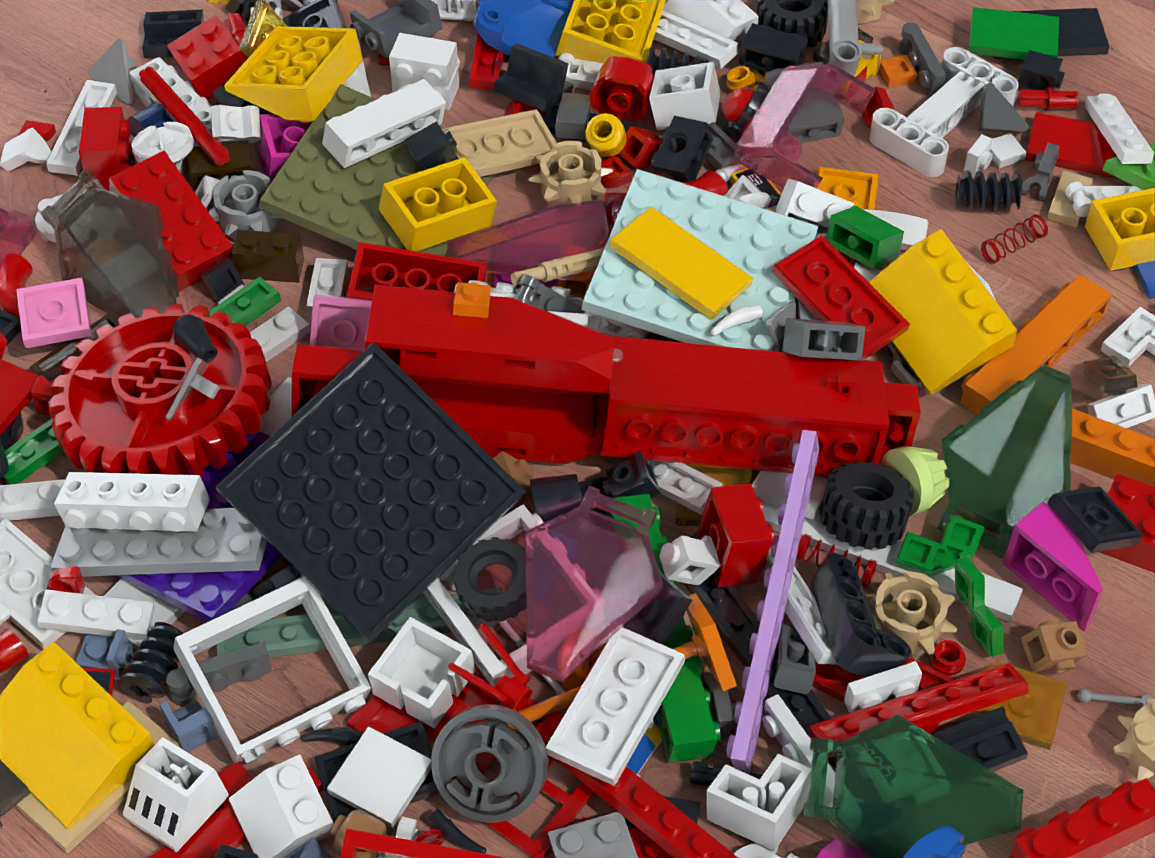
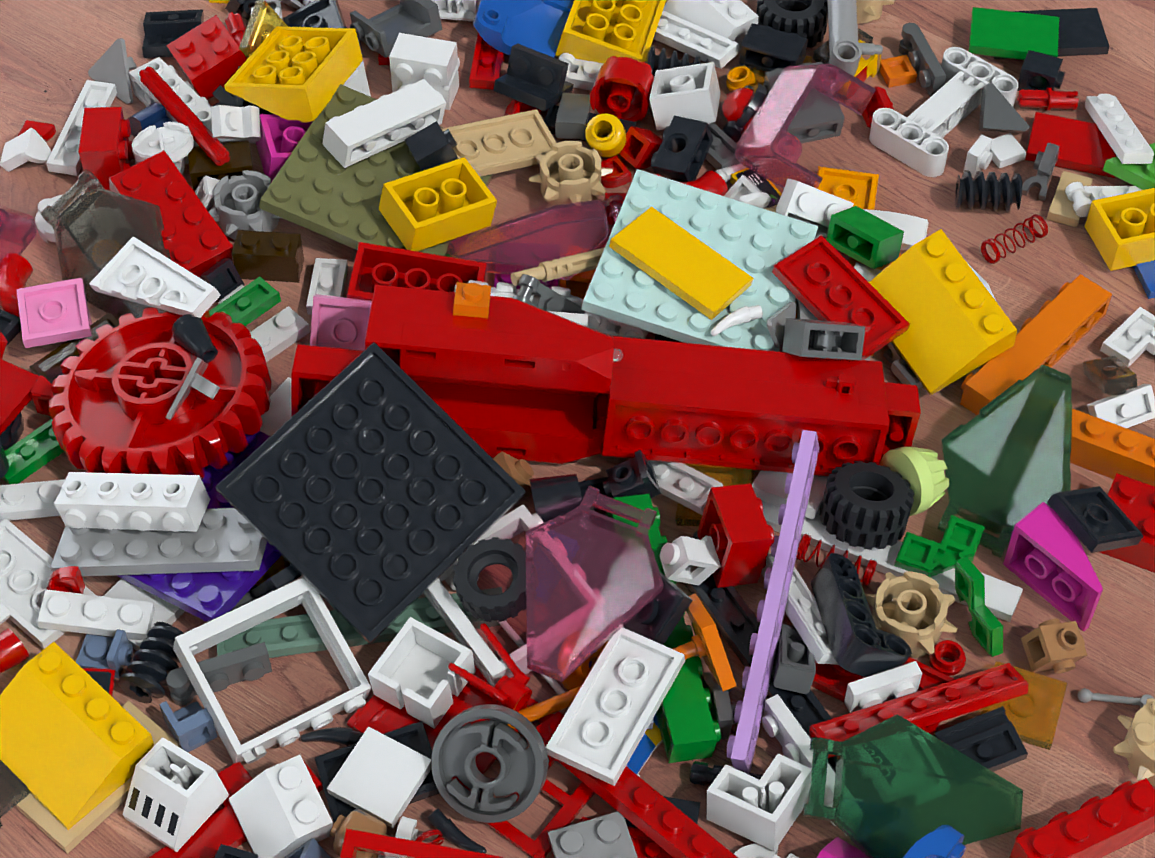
none -> white wing [89,237,221,318]

